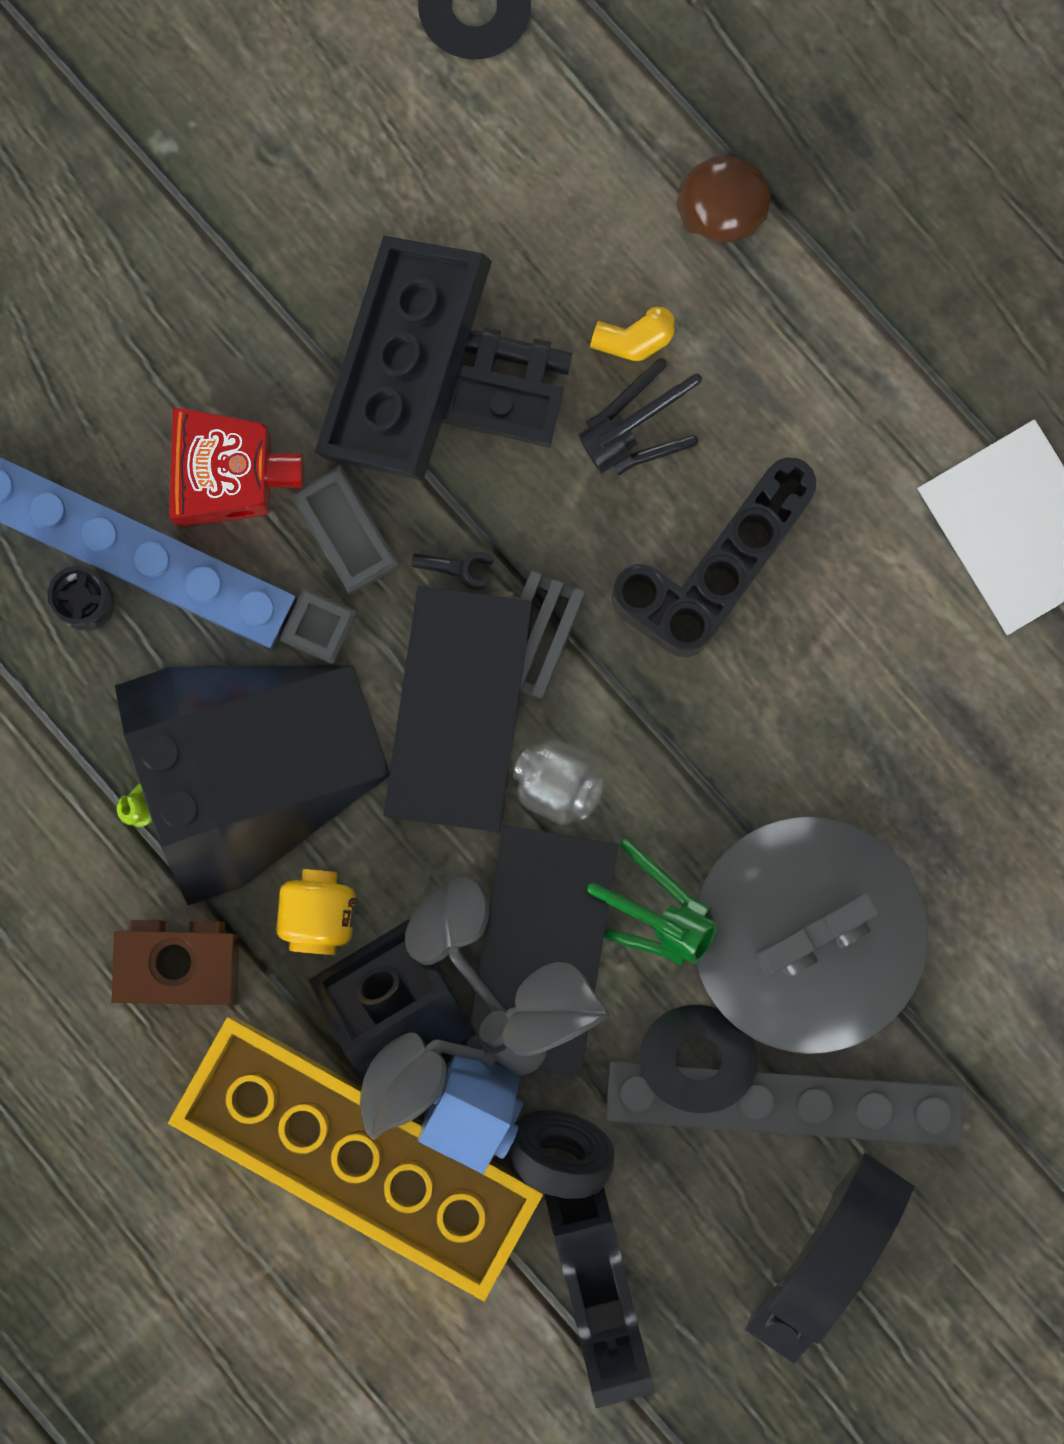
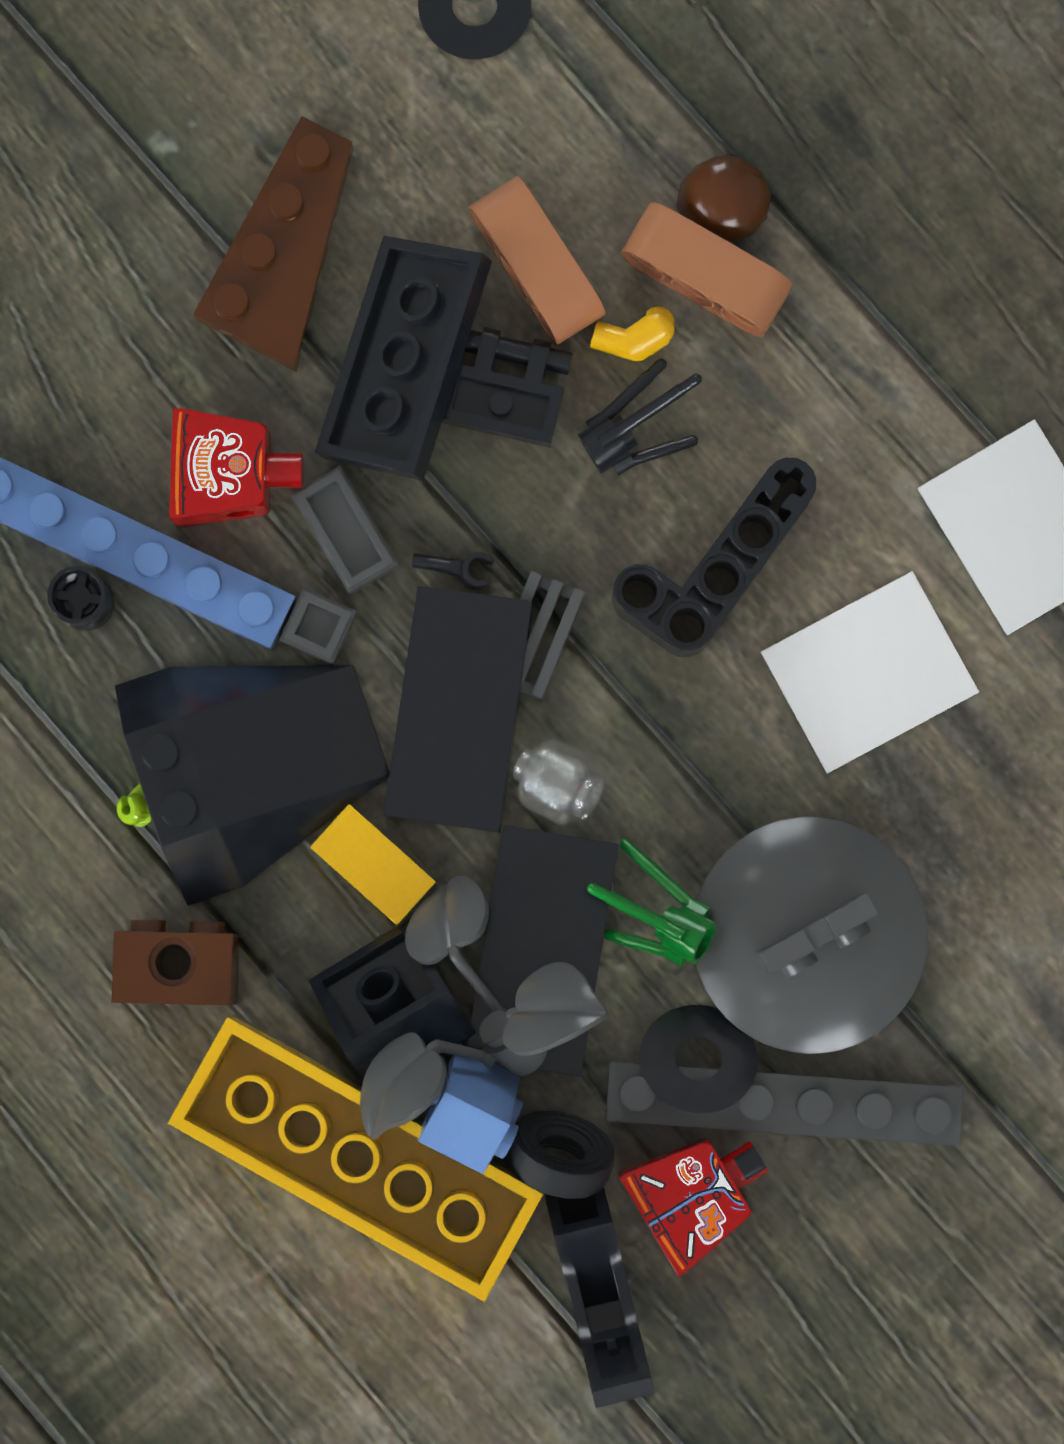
yellow head [276,869,356,955] -> none
black arch [745,1153,915,1364] -> none
none -> reddish brown wing [193,116,354,372]
none -> yellow tile [310,804,437,926]
none -> nougat beam [468,176,606,346]
none -> red torso [617,1137,769,1277]
none -> nougat beam [620,202,793,337]
none -> white sticker [761,571,979,774]

